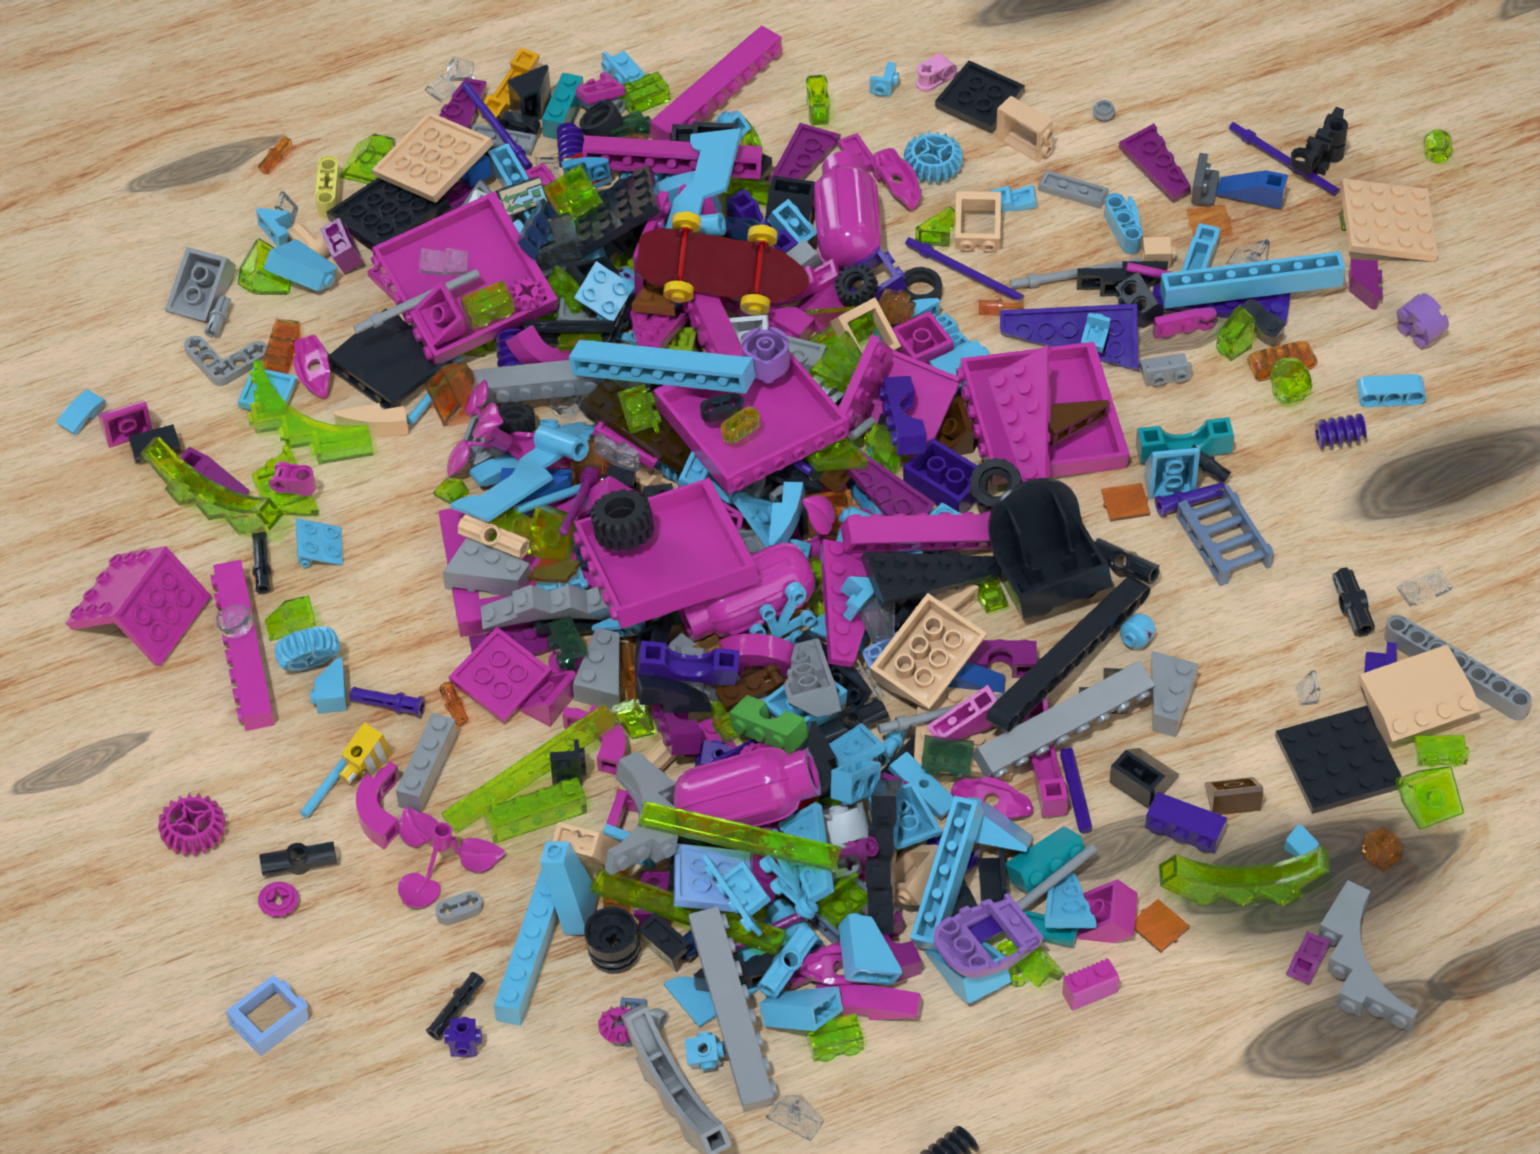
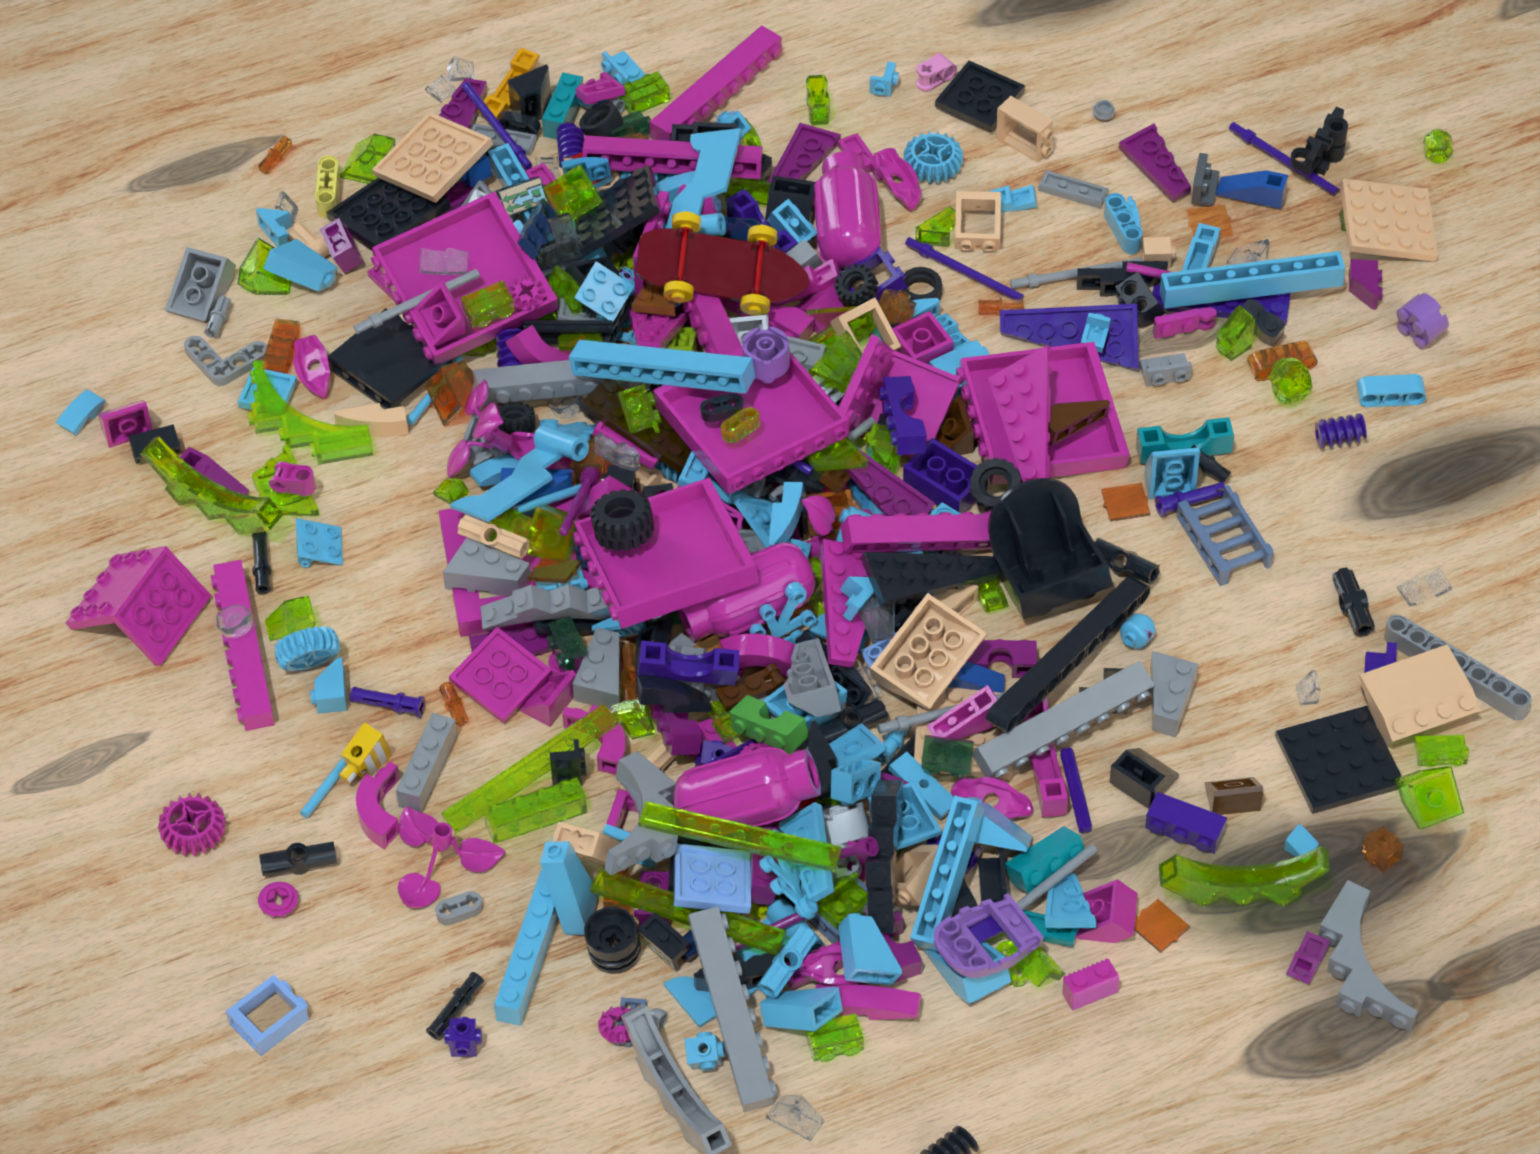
medium azure bracket [702,854,771,936] -> none

